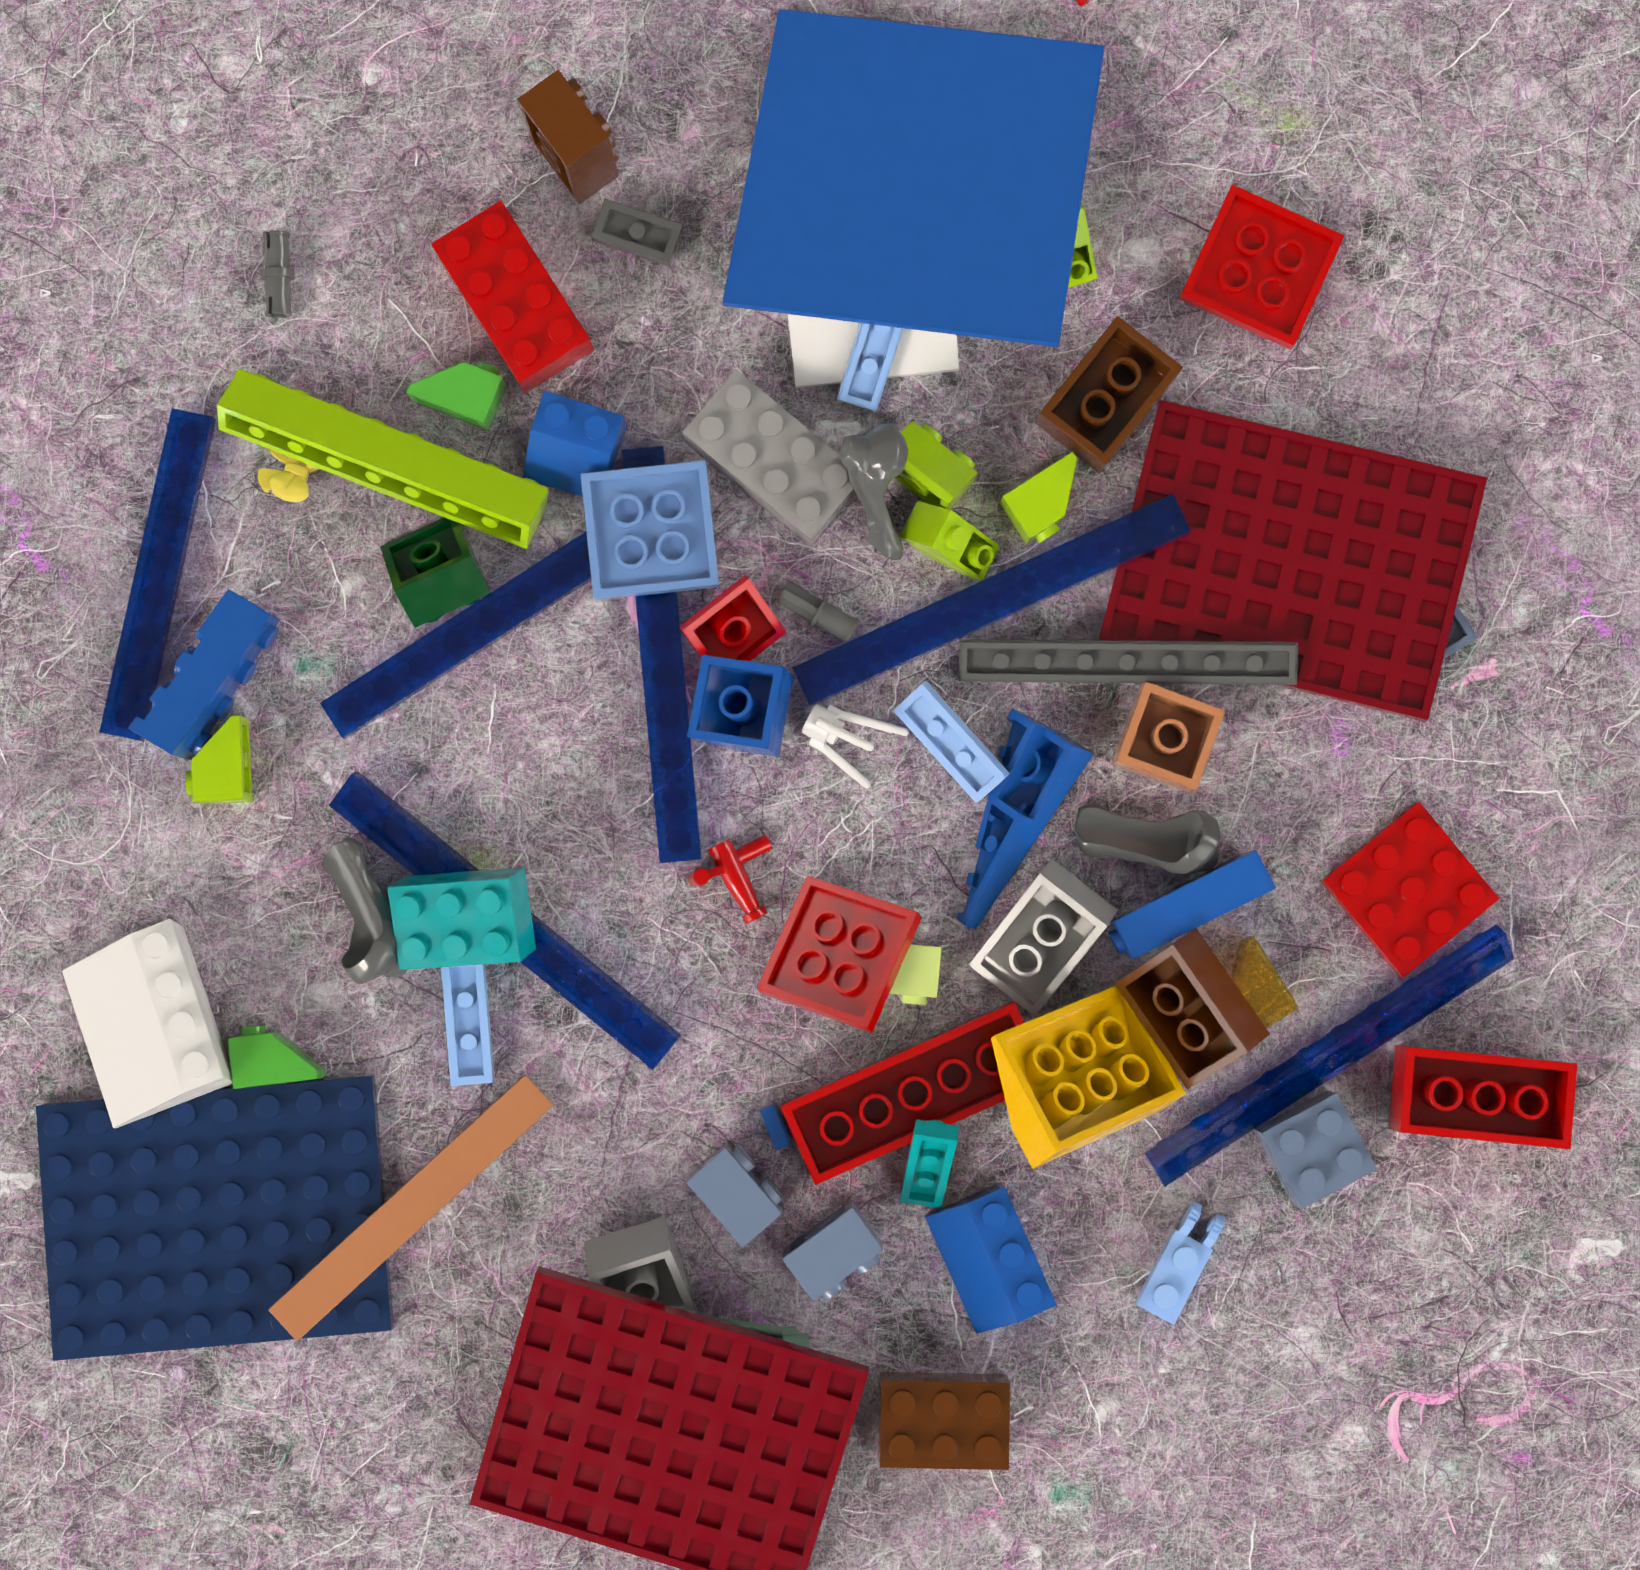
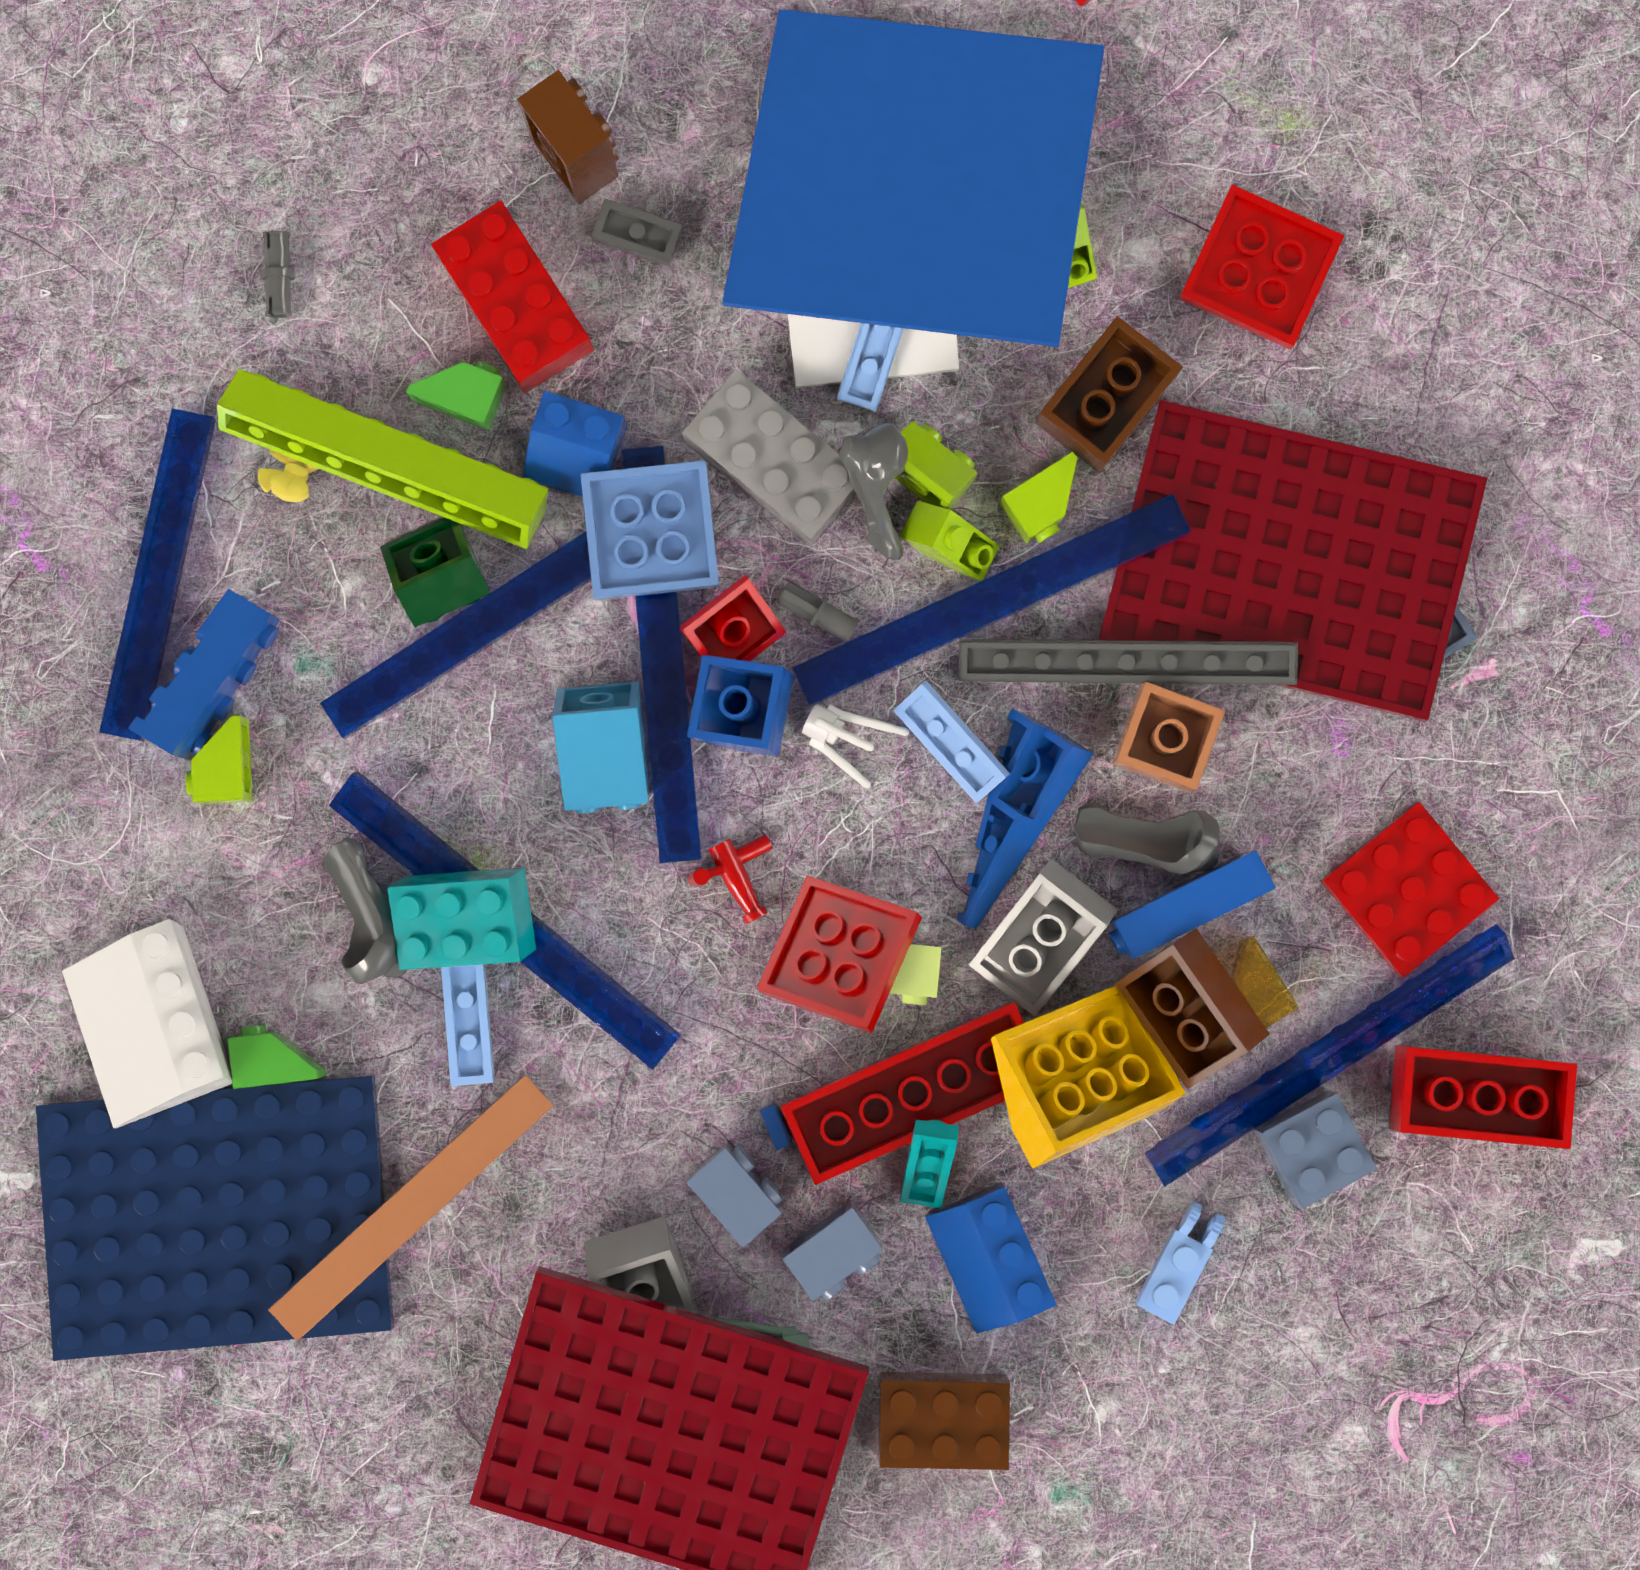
none -> dark azure slope [552,681,649,814]

